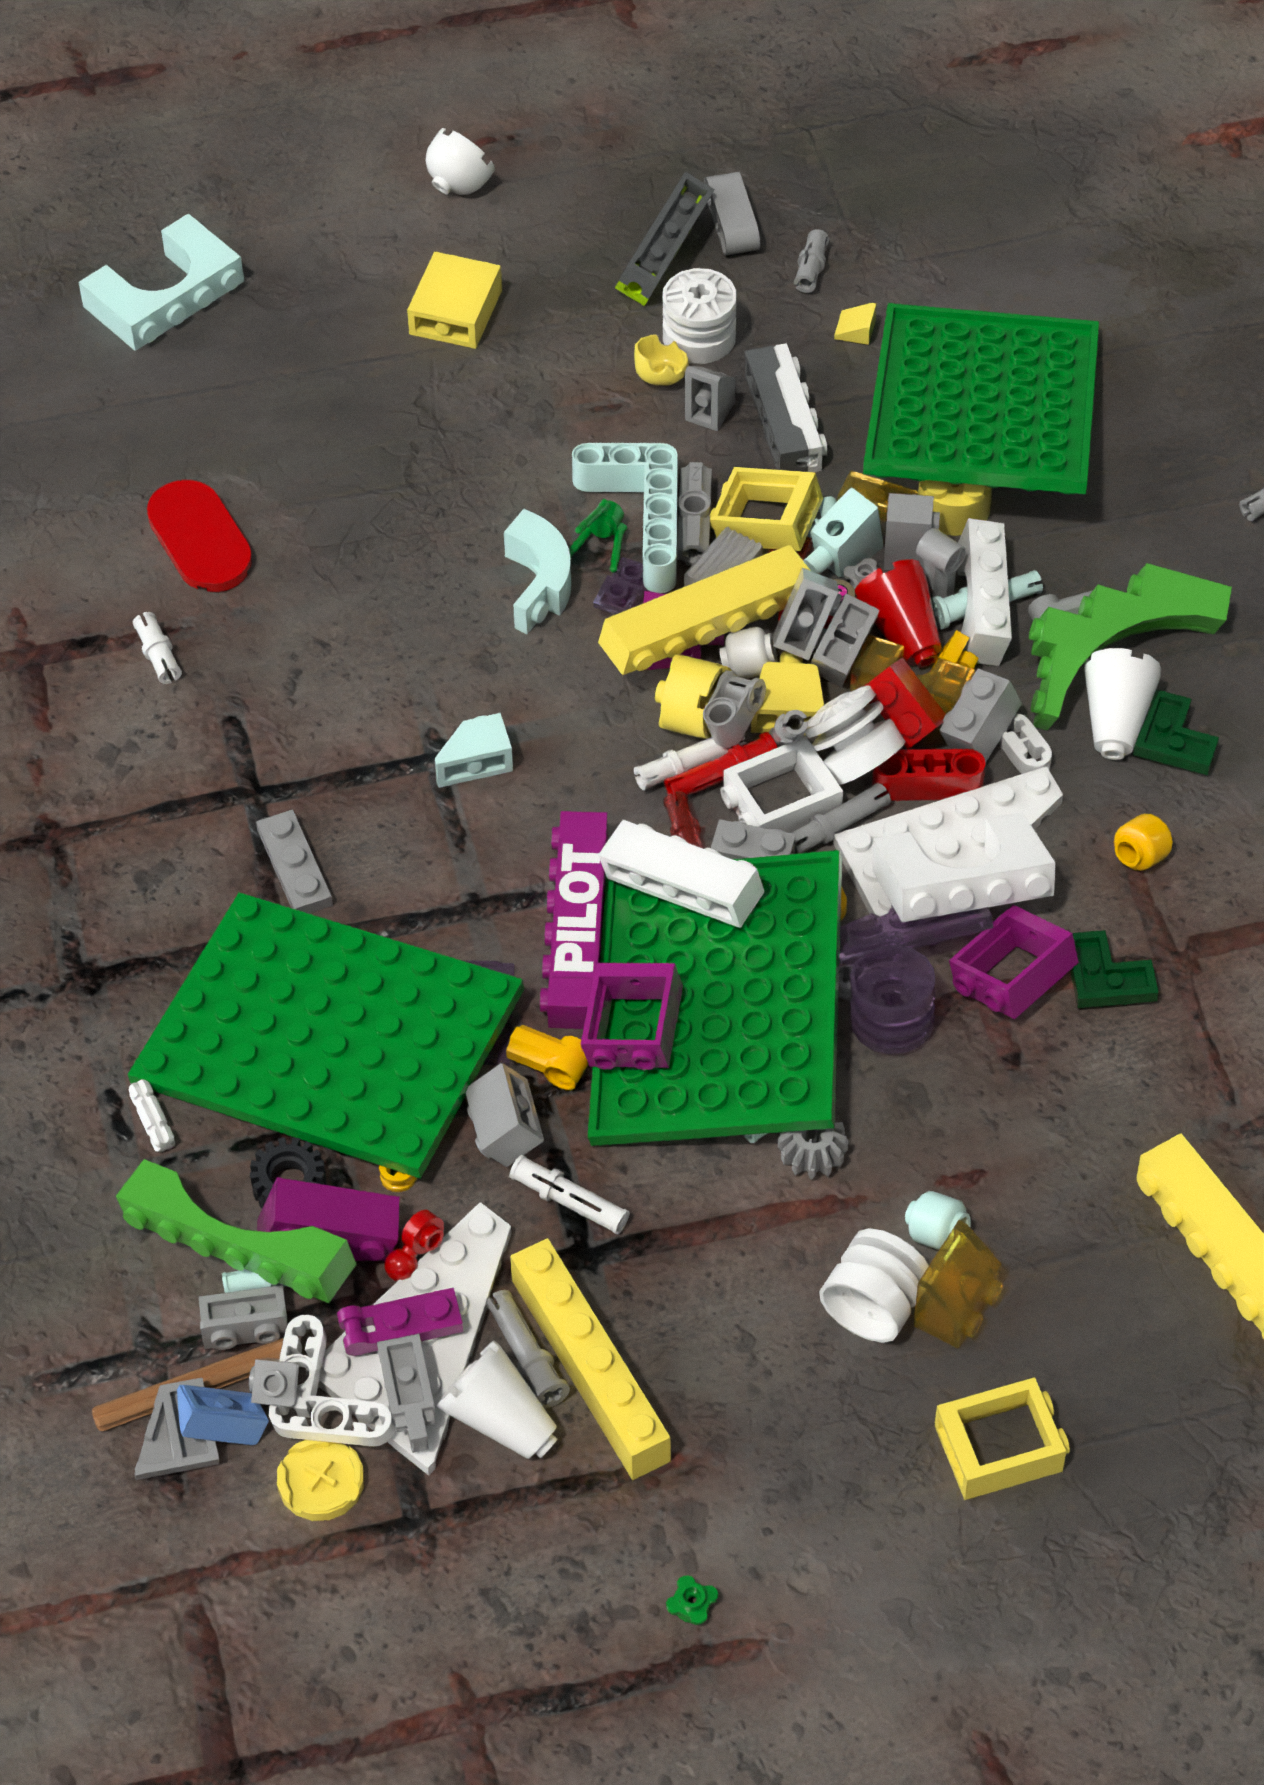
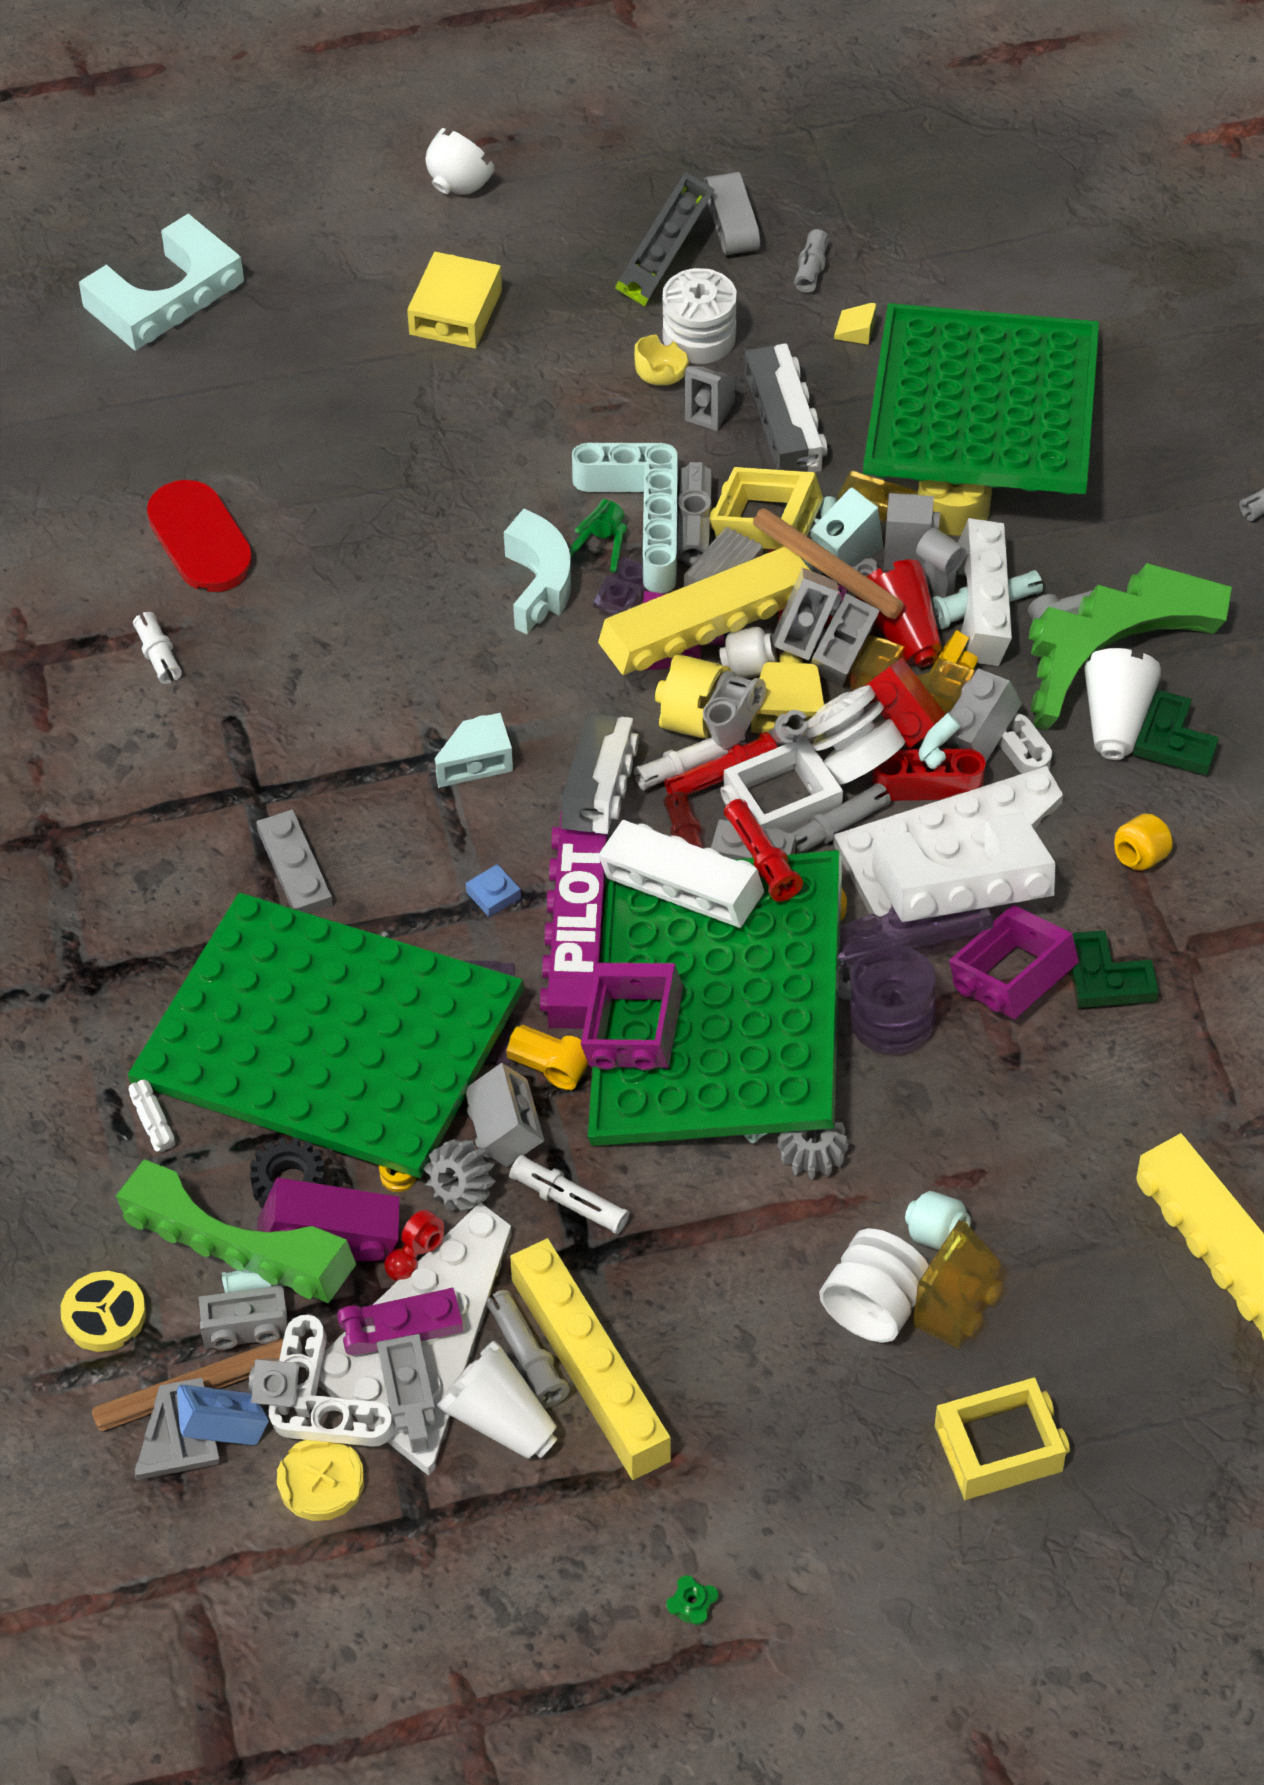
none -> light yellow tile [60,1271,146,1352]
none -> light grey gear [423,1140,496,1211]
none -> medium blue plate [466,864,521,917]
none -> piece [561,713,639,834]
none -> red pin [723,799,803,901]
none -> medium nougat axle [753,508,904,619]
none -> light aqua arm [918,713,961,769]

